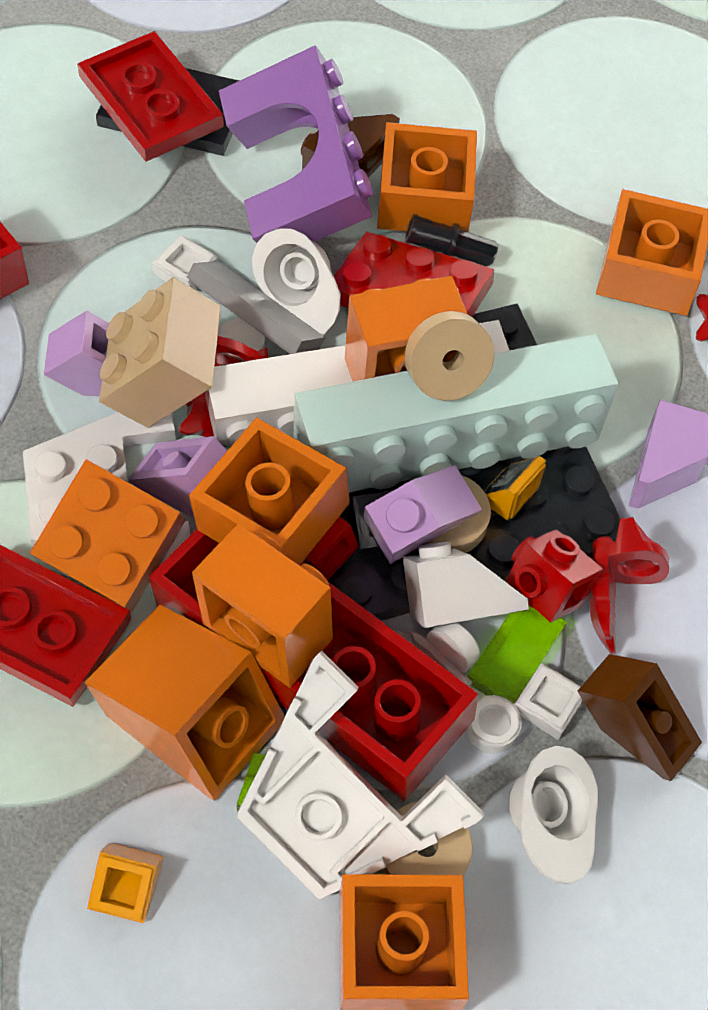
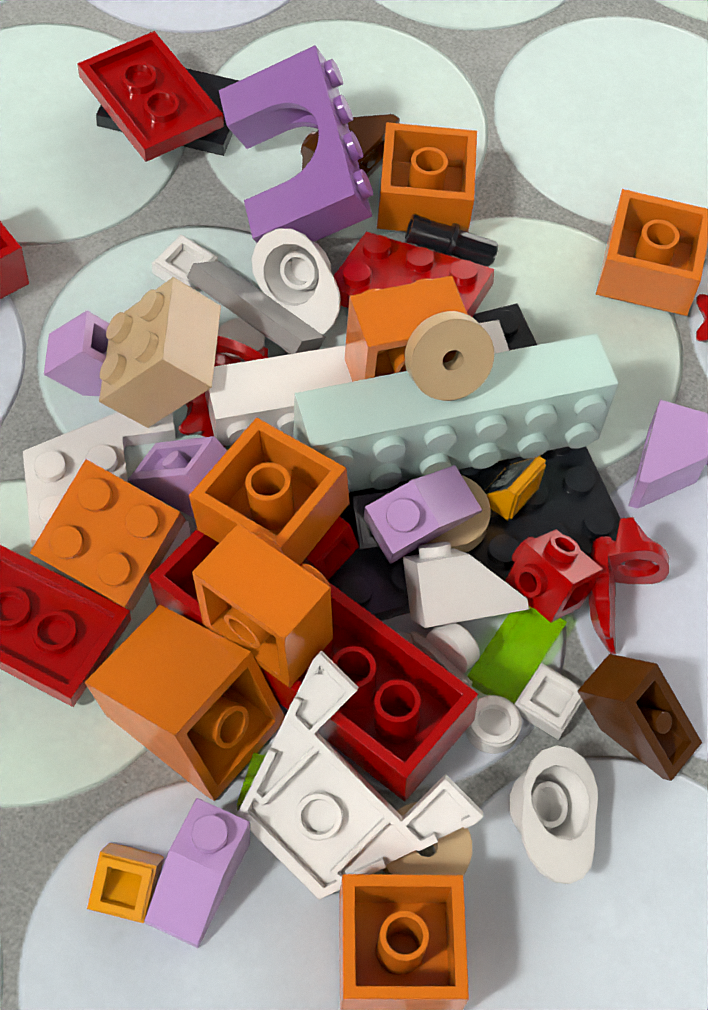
none -> lavender slope [145,798,250,948]

